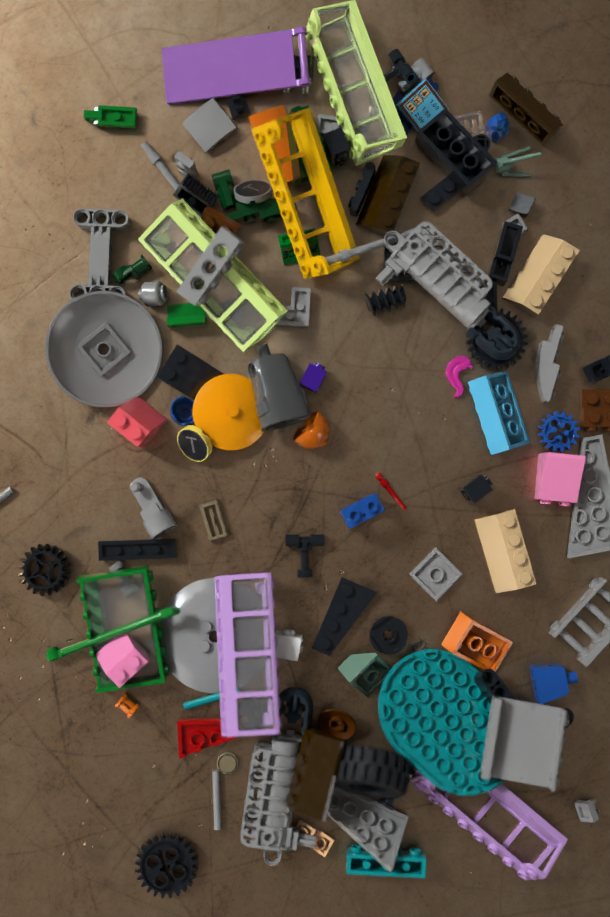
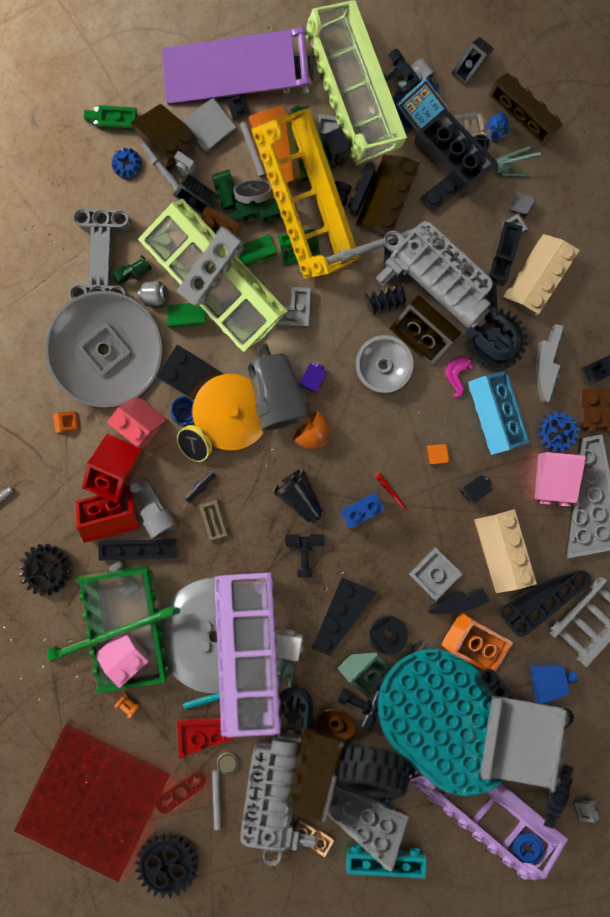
none -> clear red plate [14,724,170,882]
none -> orange slope [53,411,78,433]
none -> red slope [75,486,140,543]
none -> red slope [82,433,142,503]
none -> blue gear [111,148,142,178]
none -> dark brown slope [130,104,198,169]
none -> clear red beam [156,771,206,814]
none -> black bar [184,471,216,503]
none -> green panel [238,234,277,267]
none -> light grey bar [240,121,266,177]
none -> sand green plant [260,658,295,696]
none -> black cone [272,468,323,523]
none -> black wheel [334,181,352,206]
none -> black bar [337,688,380,731]
none -> light grey dish [356,335,413,393]
none -> dark brown slope [389,295,461,366]
none -> black slope [426,586,490,614]
none -> orange slope [427,444,449,465]
none -> black slope [452,37,494,85]
none -> black beam [498,570,591,637]
none -> blue gear [512,833,544,864]
none -> black gear [543,764,573,829]

